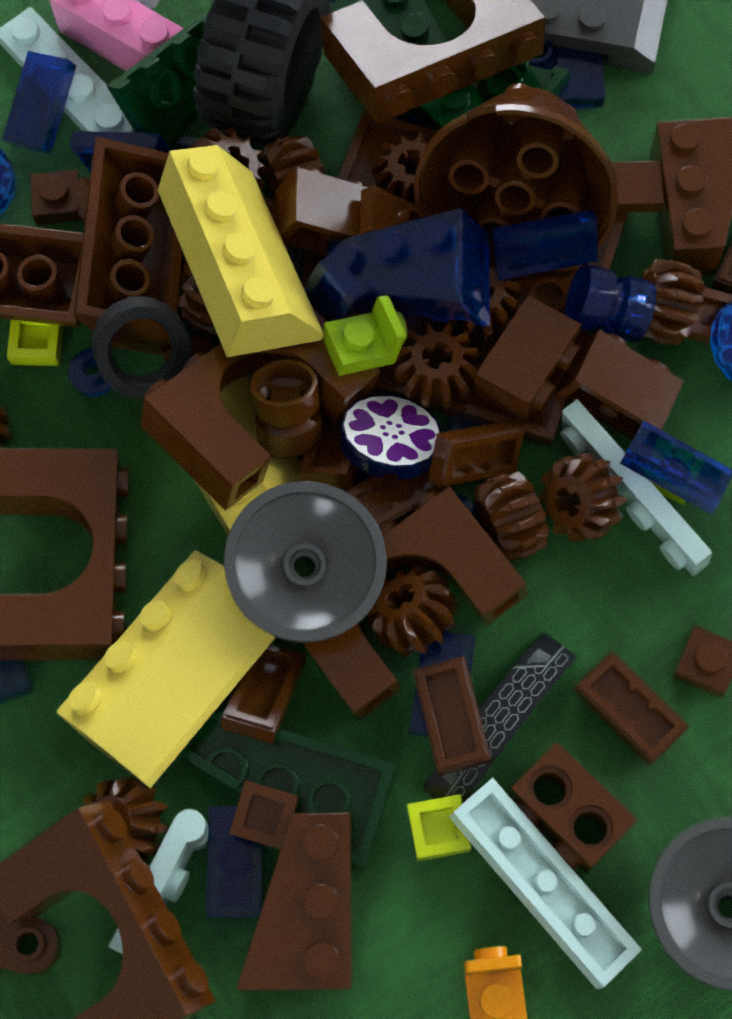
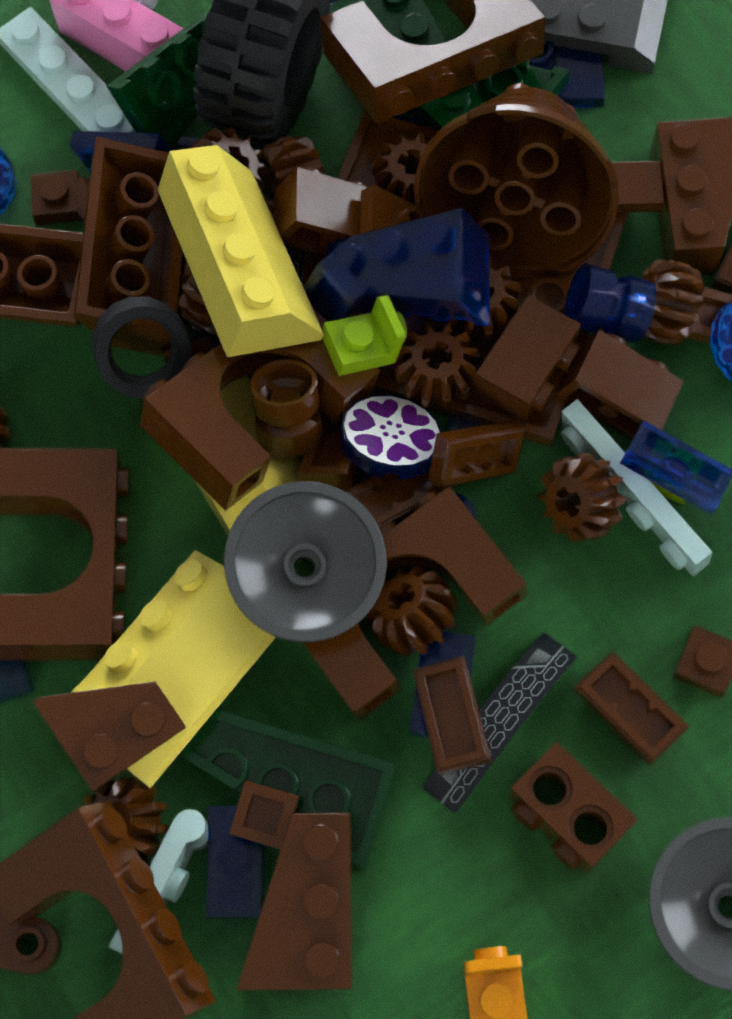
clear blue tile [2,51,77,154] -> none
neon yellow plate [7,319,64,366] -> none
clear blue plate [68,348,117,396] -> none
reddish brown tile [221,644,306,744] -> none
neon yellow plate [407,794,471,862] -> none
light aqua plate [448,777,642,990] -> none
reddish brown gear [473,471,549,561] -> none
clear blue plate [492,209,598,280] -> none
none -> reddish brown wing [33,681,186,792]

